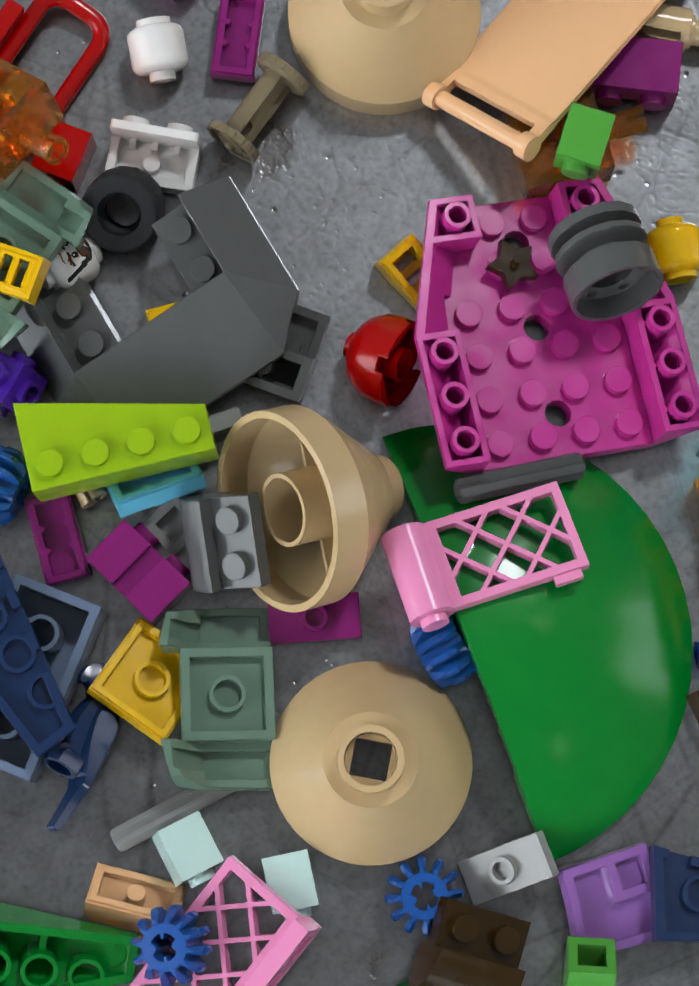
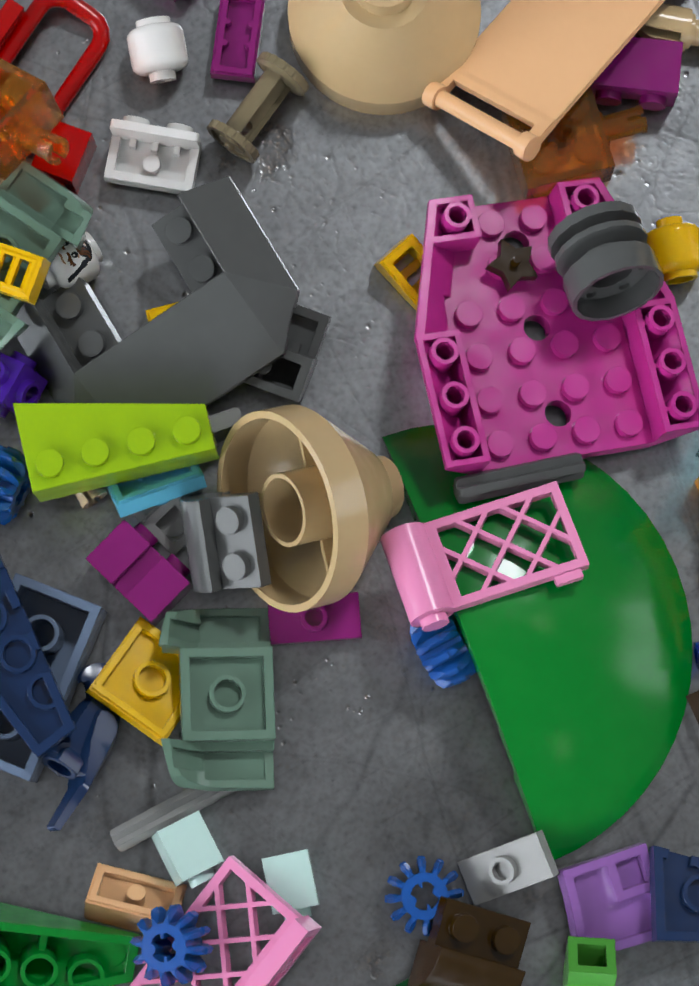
magenta plate [23,495,93,586] -> none
black tyre [82,166,166,253] -> none
tan cone [270,661,473,866] -> none
red cylinder [343,314,421,407] -> none
bright green brick [553,102,616,180] -> none

